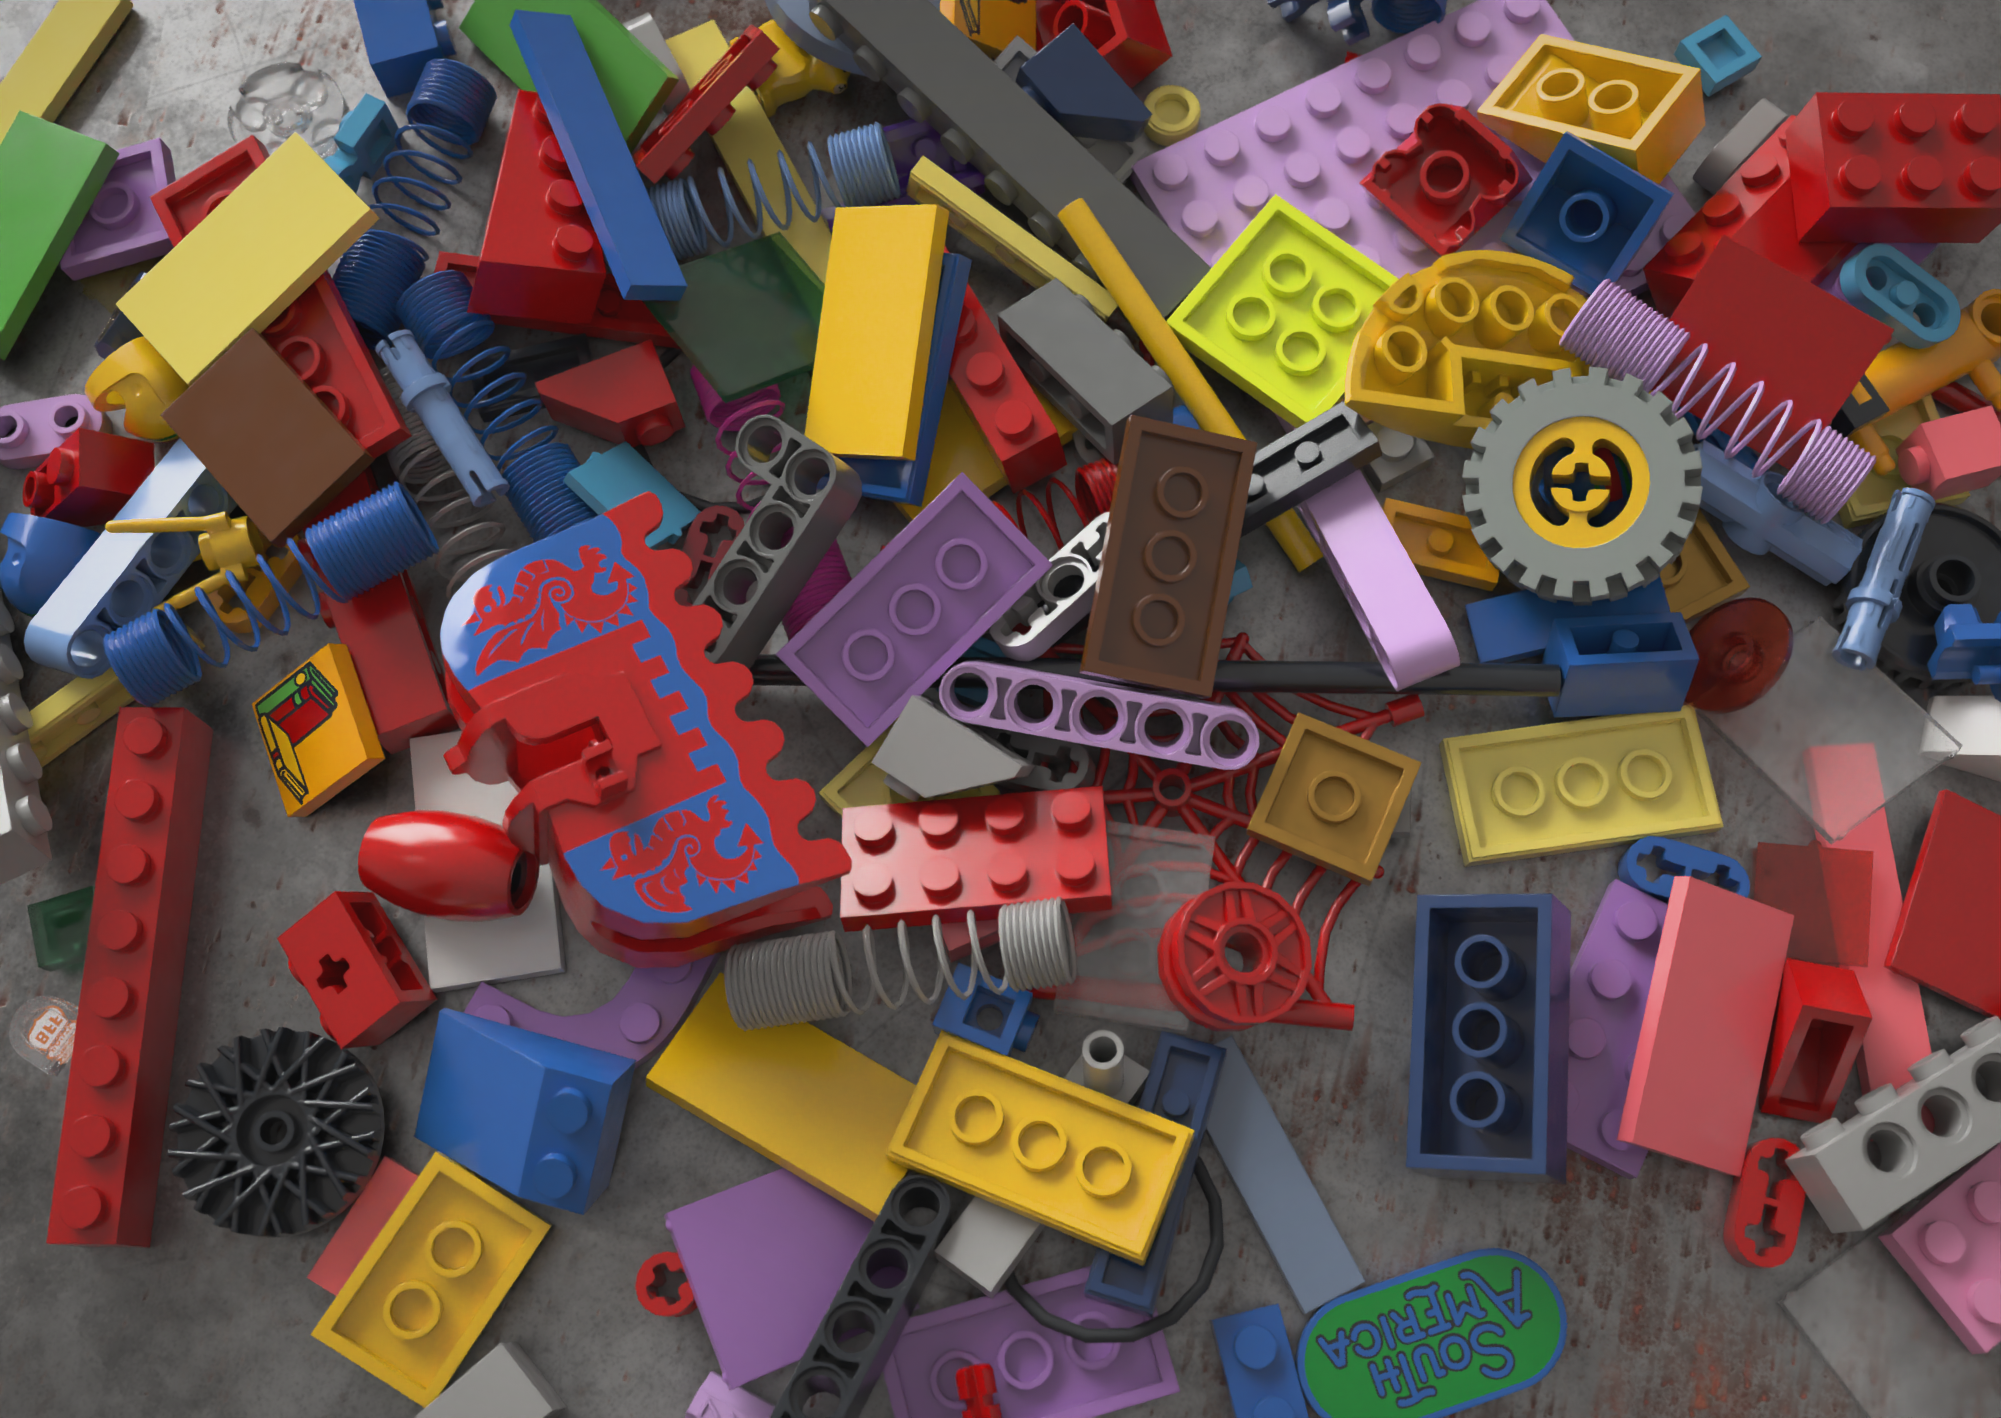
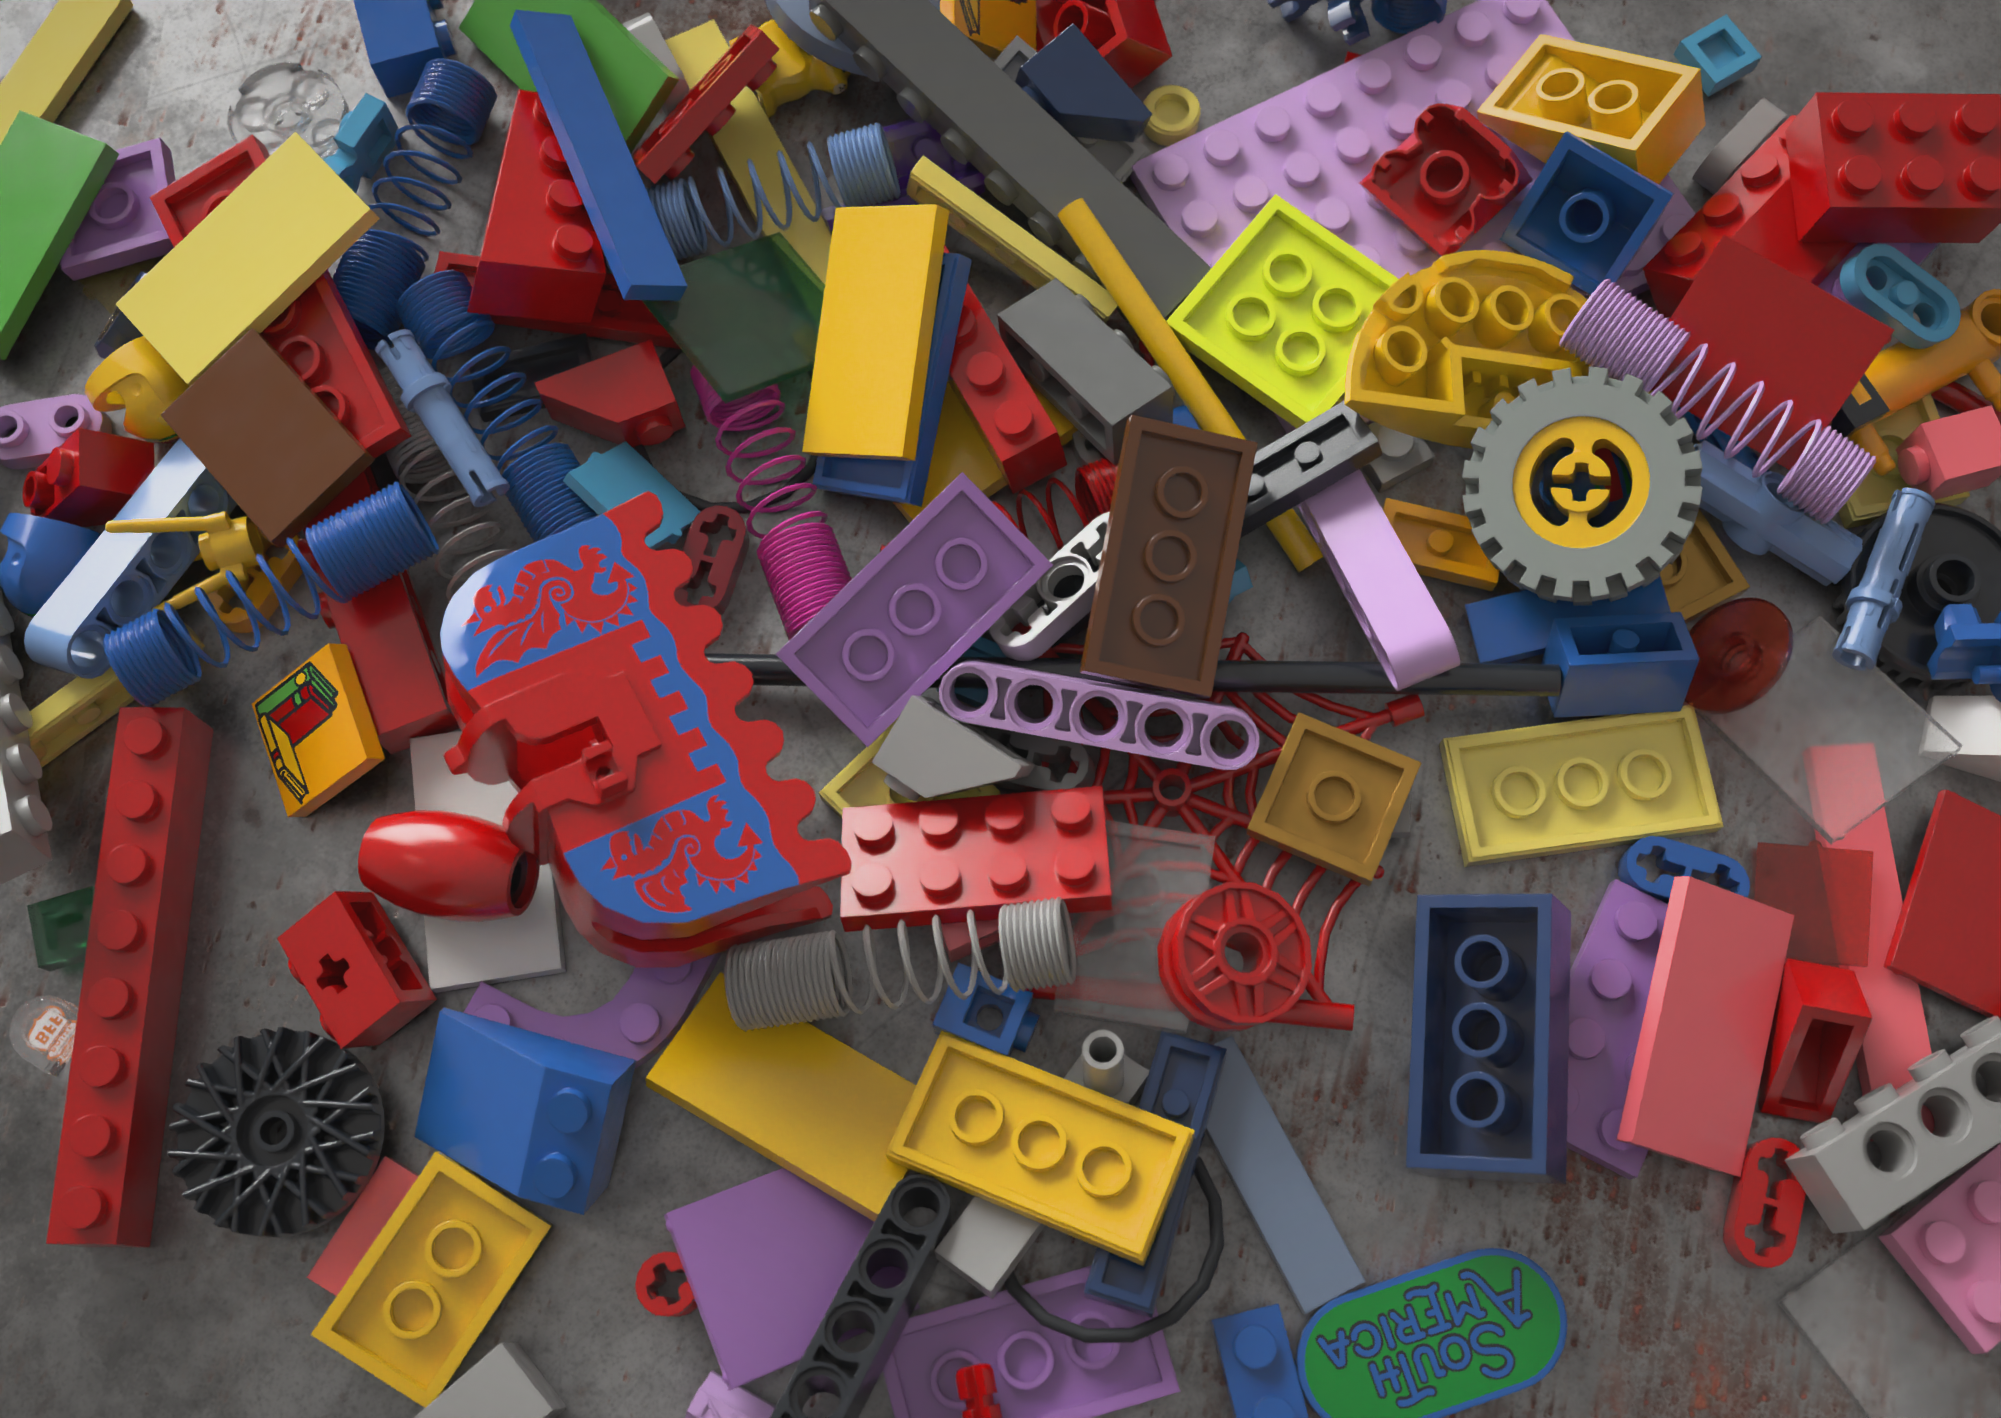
dark grey beam [692,414,862,669] -> none

